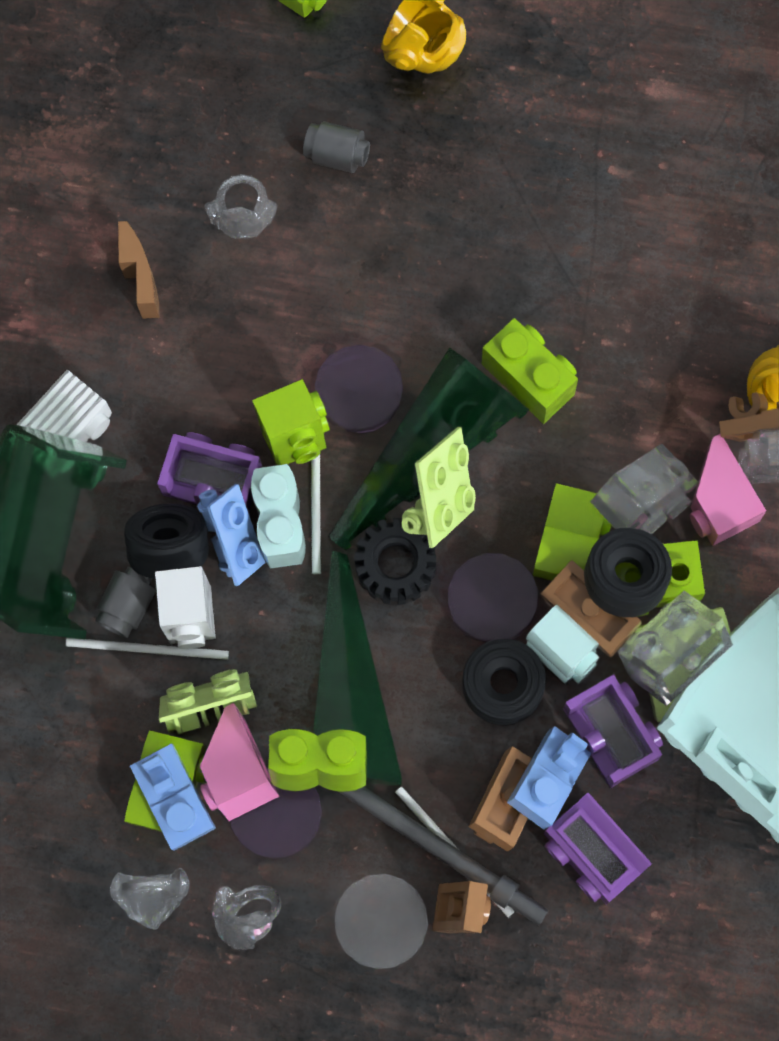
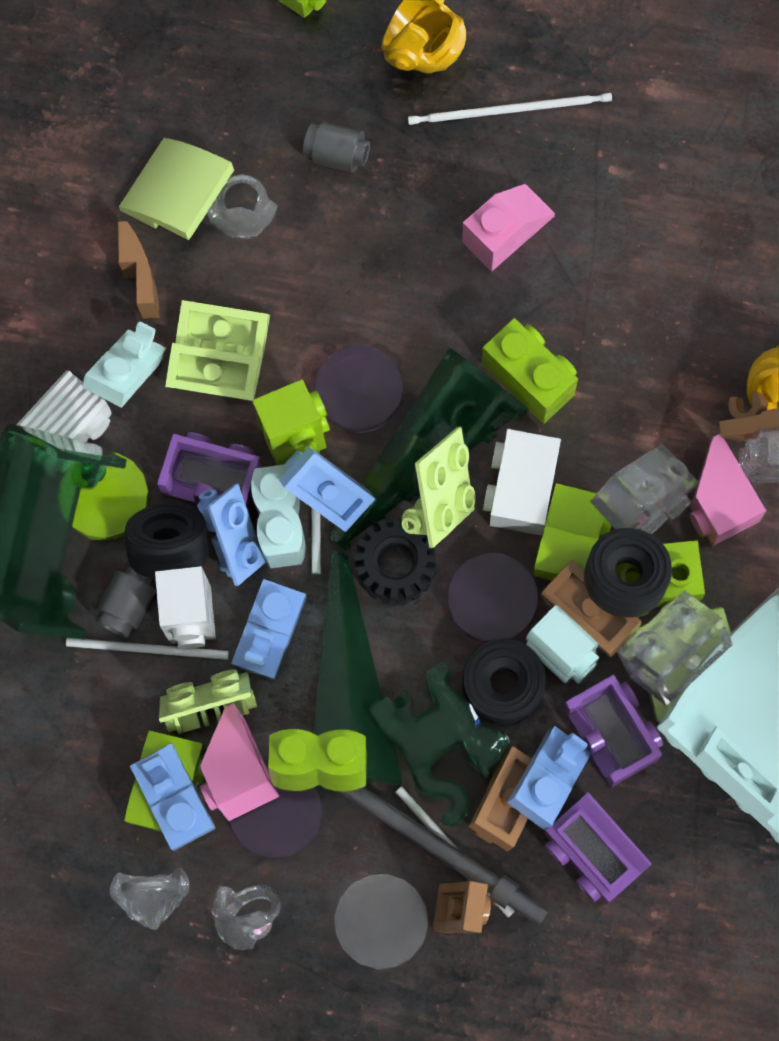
none -> lime tile [59,452,149,541]
none -> light aqua plate [83,321,167,408]
none -> yellowish green slope [119,138,234,240]
none -> yellowish green slope [165,300,270,401]
none -> light blue plate [231,579,307,681]
none -> light blue plate [279,446,375,532]
none -> clear green animal [369,661,510,827]
none -> white piece [408,93,612,125]
none -> bright pink slope [462,184,555,272]
none -> white brick [483,429,561,536]

